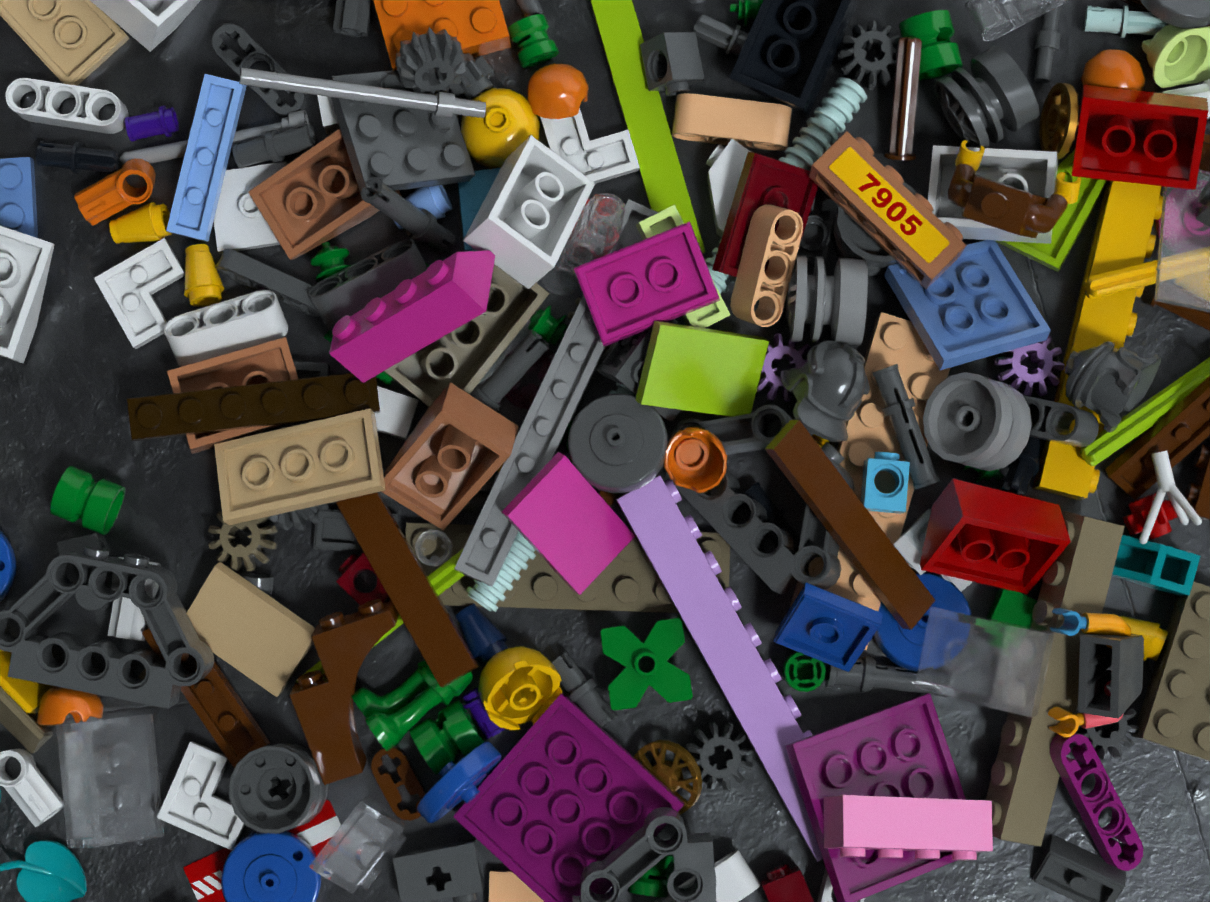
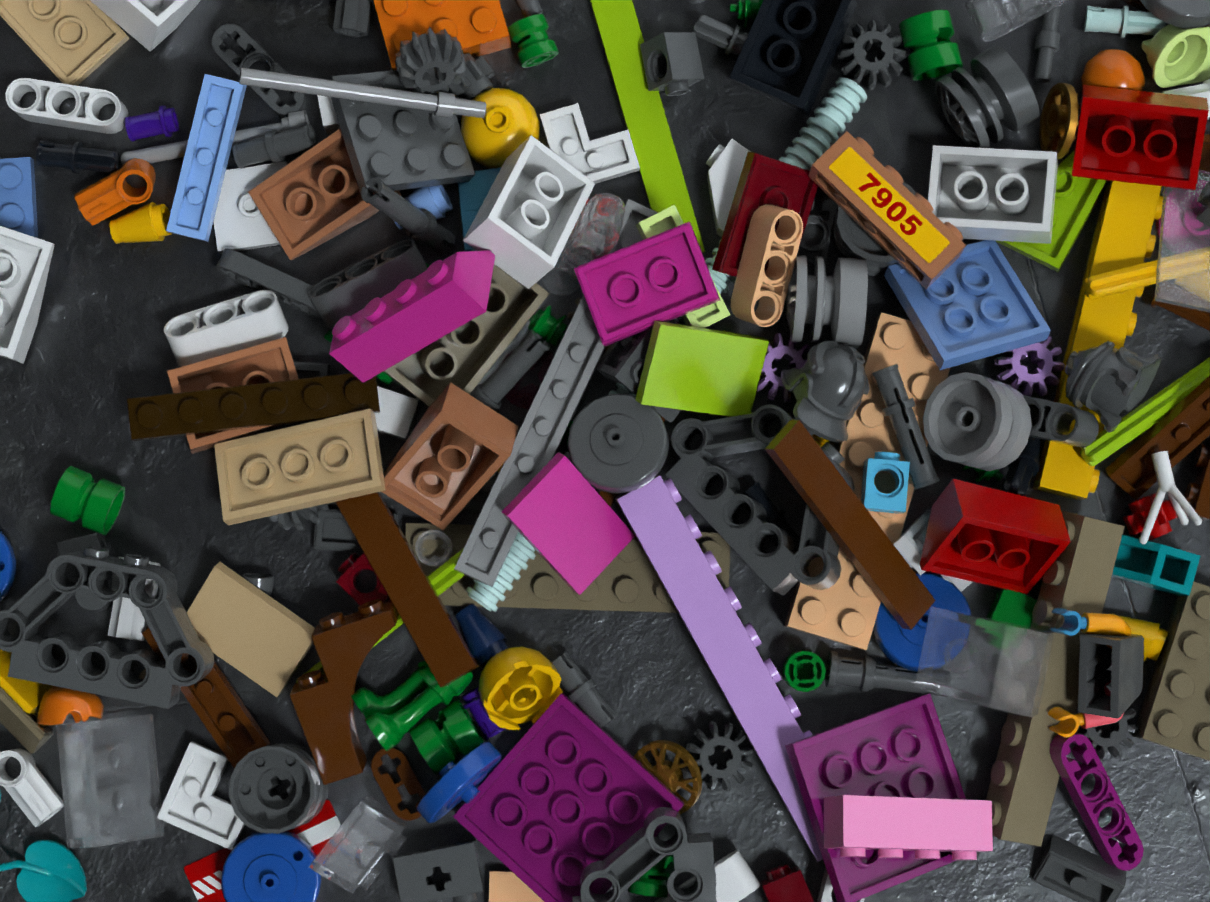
white plate [94,238,185,349] -> none
yellow cone [184,244,224,307] -> none
dark tan gear [208,511,278,571] -> none
green wheel [310,242,351,282] -> none
orange hair [527,63,589,119] -> none
green plant [600,618,693,711] -> none
orange hair [664,427,727,493] -> none
light nougat beam [672,93,792,151] -> none
blue tile [773,583,883,672] -> none
reddish brown axle [884,37,922,160] -> none
reddish brown torso [948,140,1081,238] -> none

